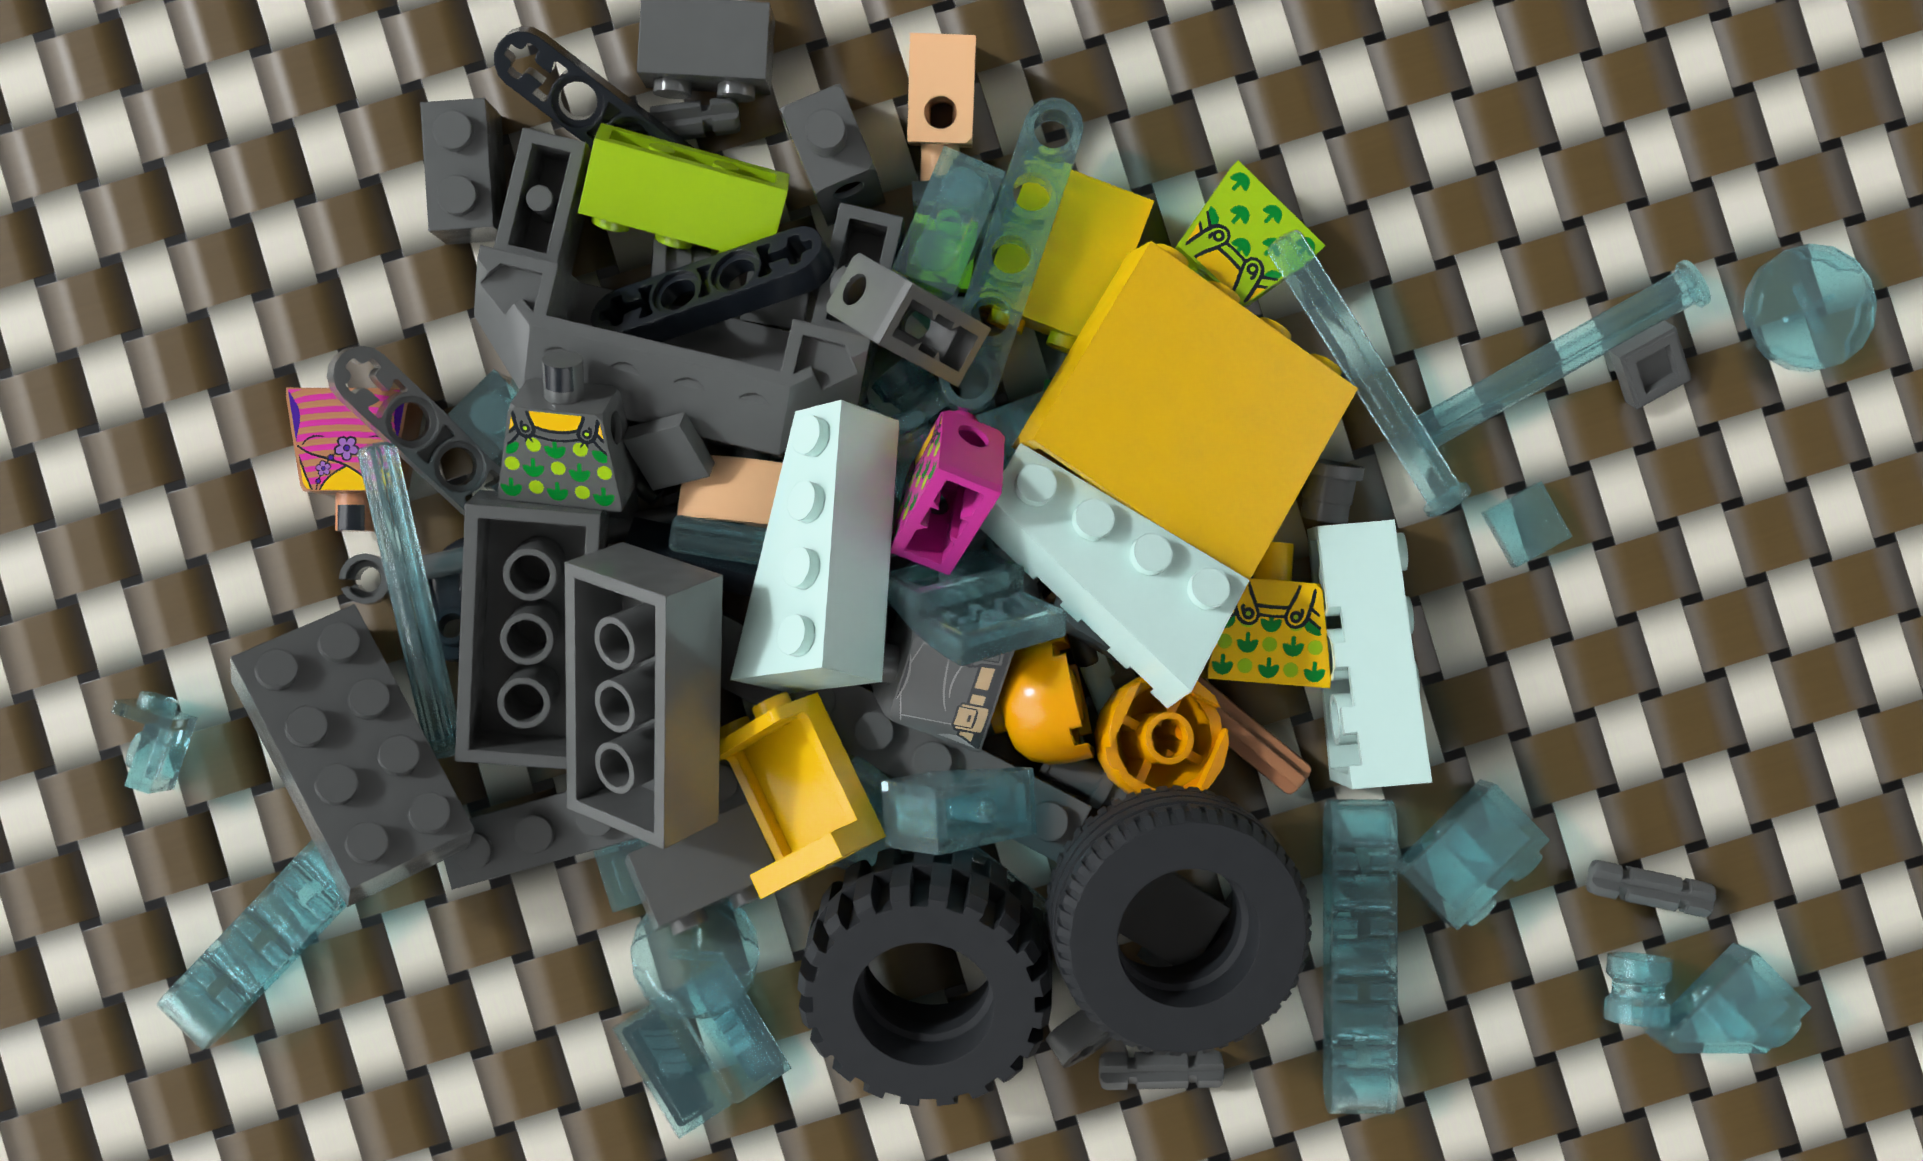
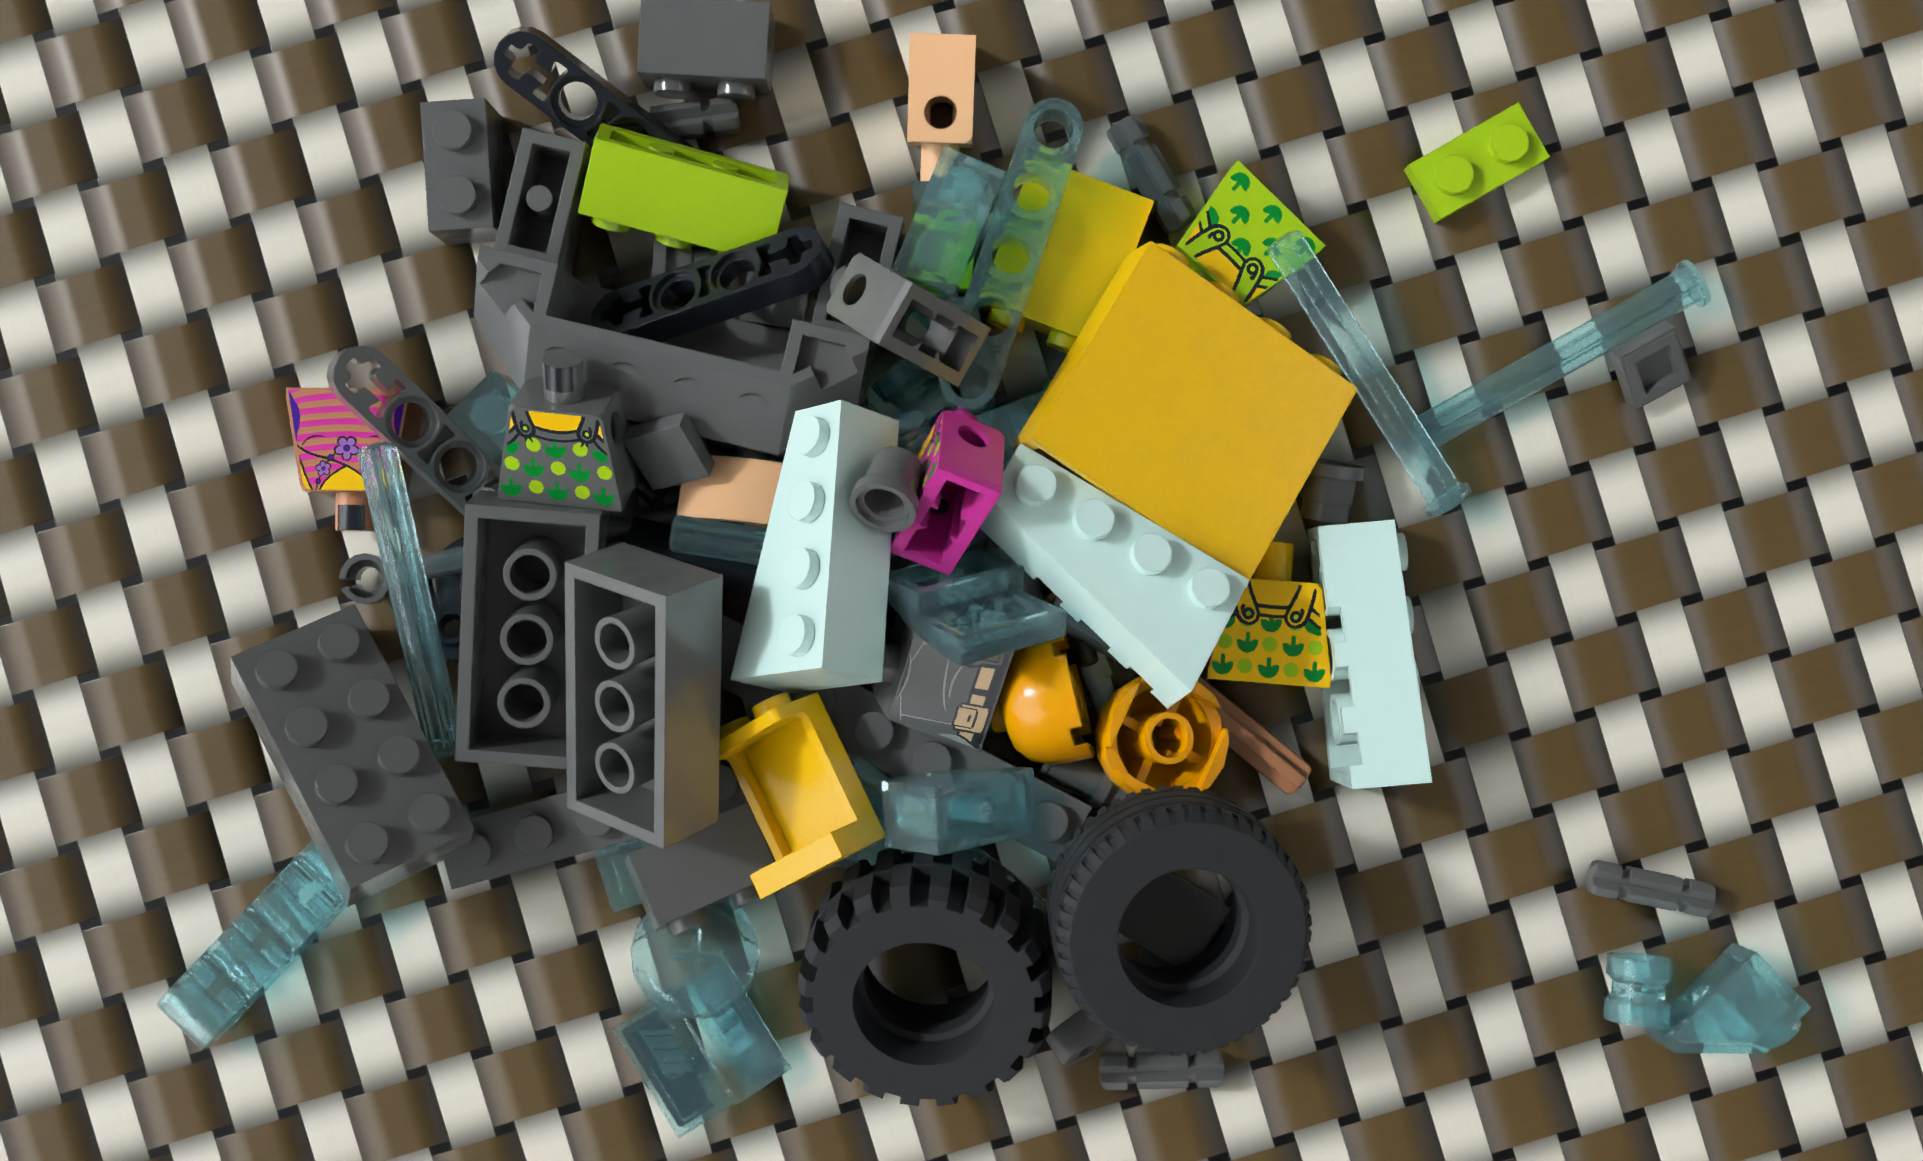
clear light blue bracket [111,691,198,794] -> none
dark grey torso [780,83,886,226] -> none
clear light blue beam [1323,799,1398,1114] -> none
clear light blue brick [1391,779,1550,930] -> none
clear light blue tile [1481,481,1572,568] -> none
clear light blue tile [1743,243,1877,372] -> none
none -> dark grey piece [849,446,923,532]
none -> dark grey axle [1107,115,1196,234]
none -> lime plate [1404,102,1550,224]

